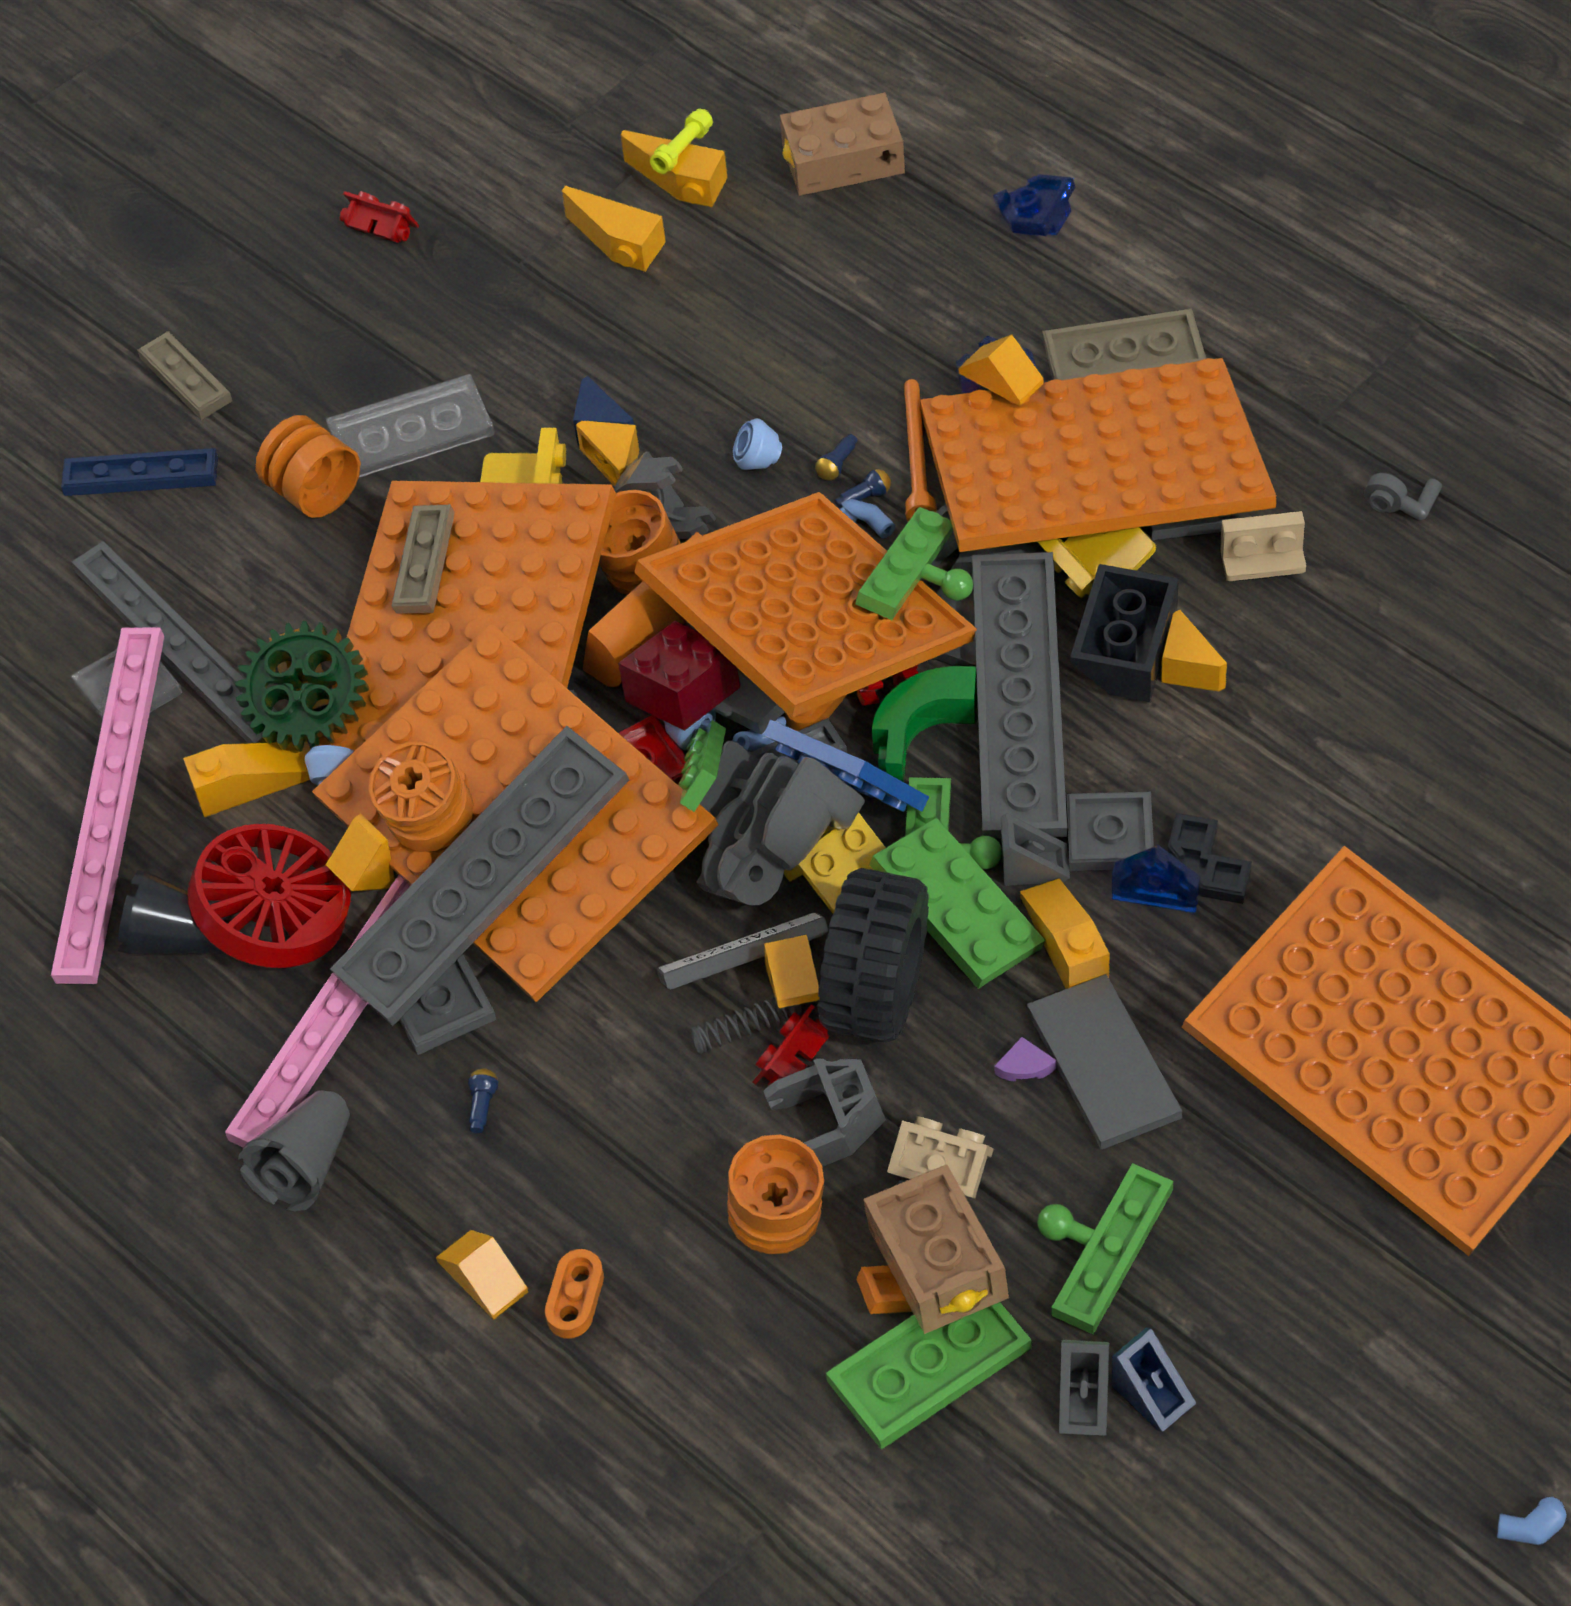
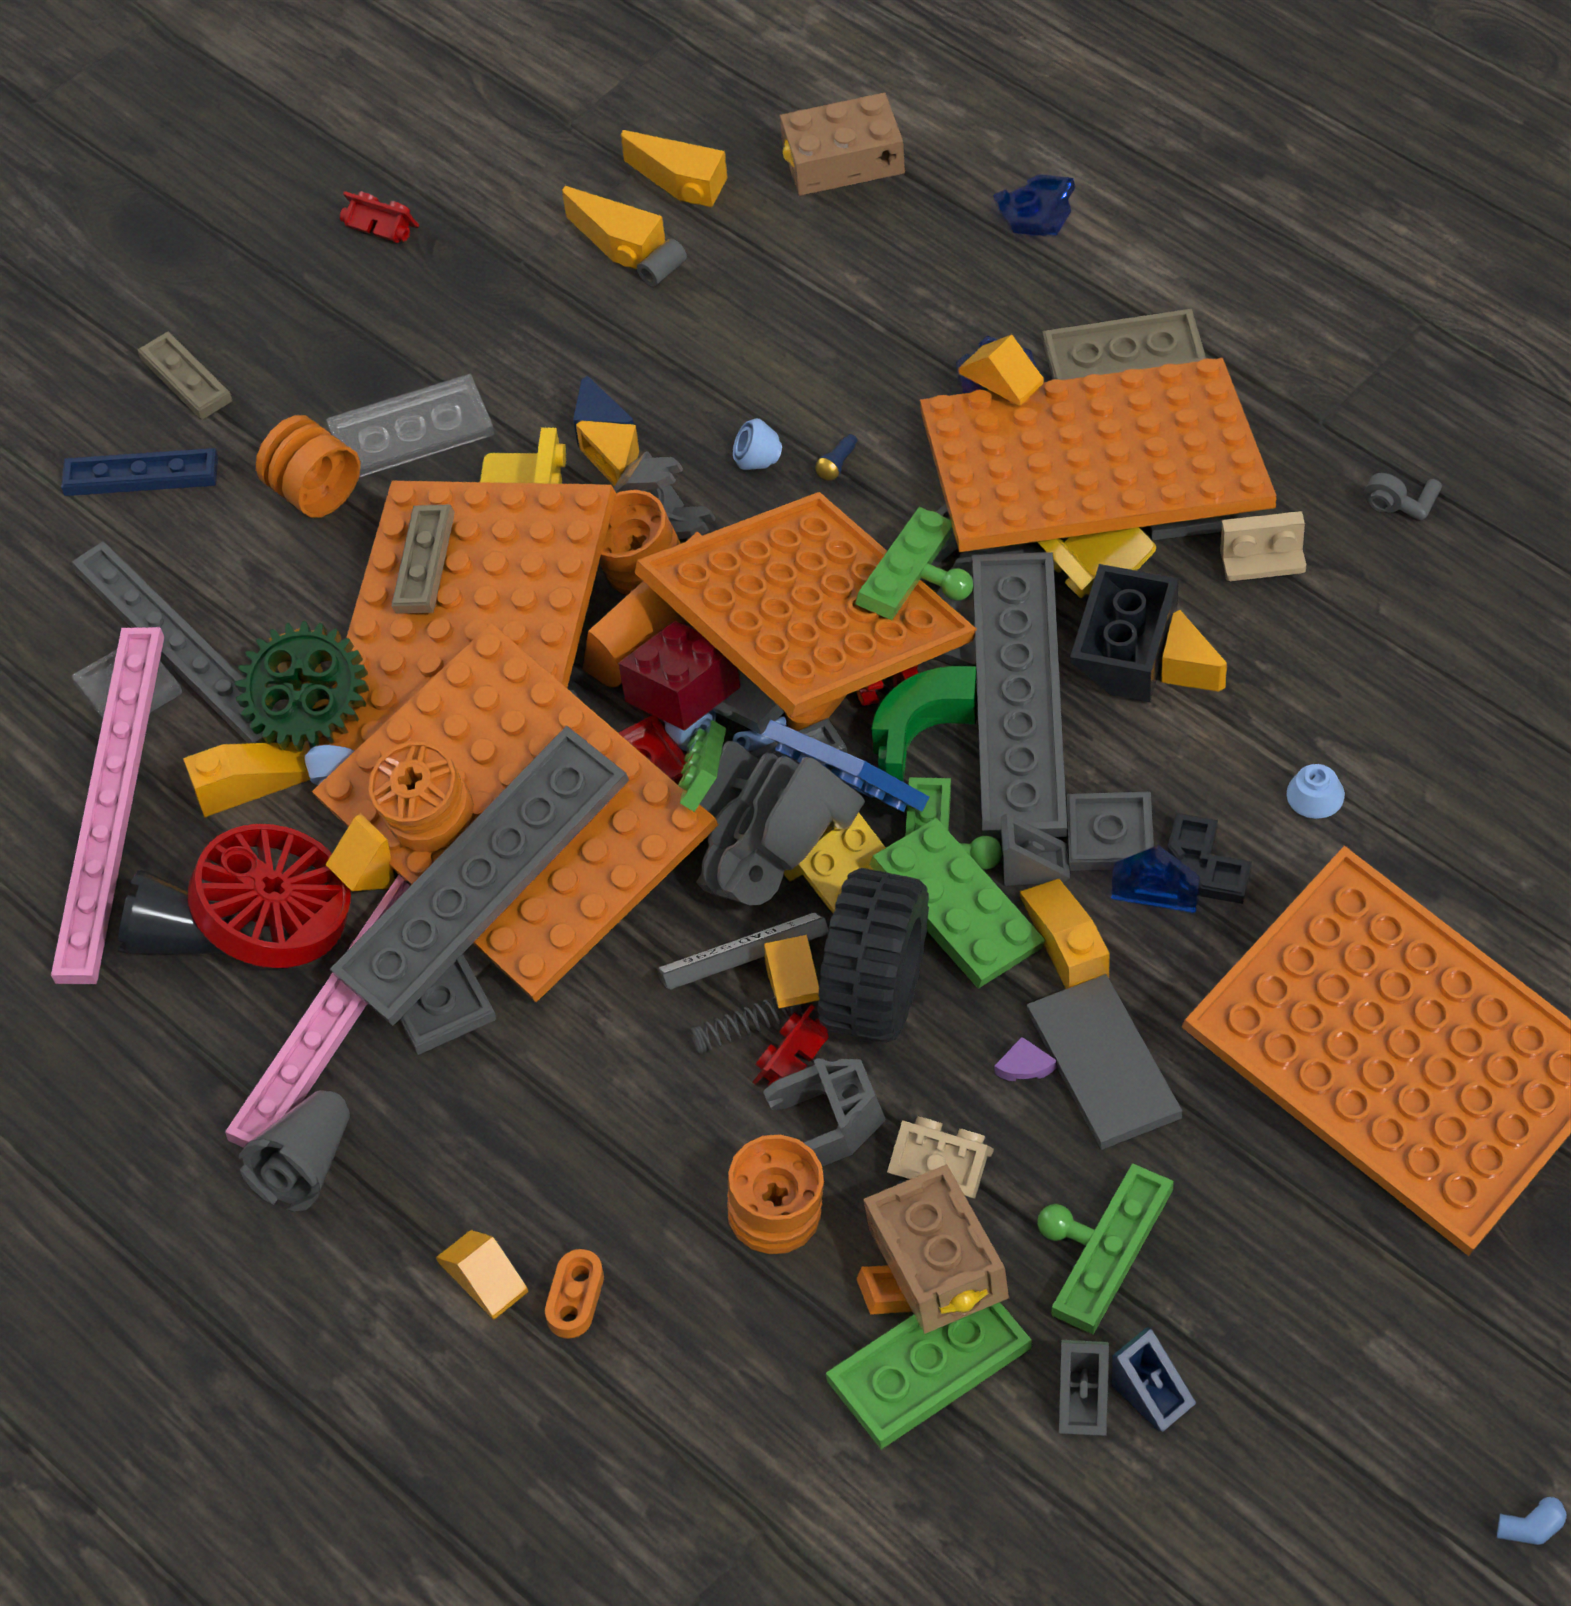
dark blue piece [468,1068,499,1133] -> none
neon yellow bar [650,109,713,174] -> none
dark blue piece [835,469,891,509] -> none
medium blue arm [840,499,895,538] -> none
orange piece [904,379,937,522] -> none
none -> dark grey piece [637,238,687,287]
none -> light blue cone [1287,764,1345,819]

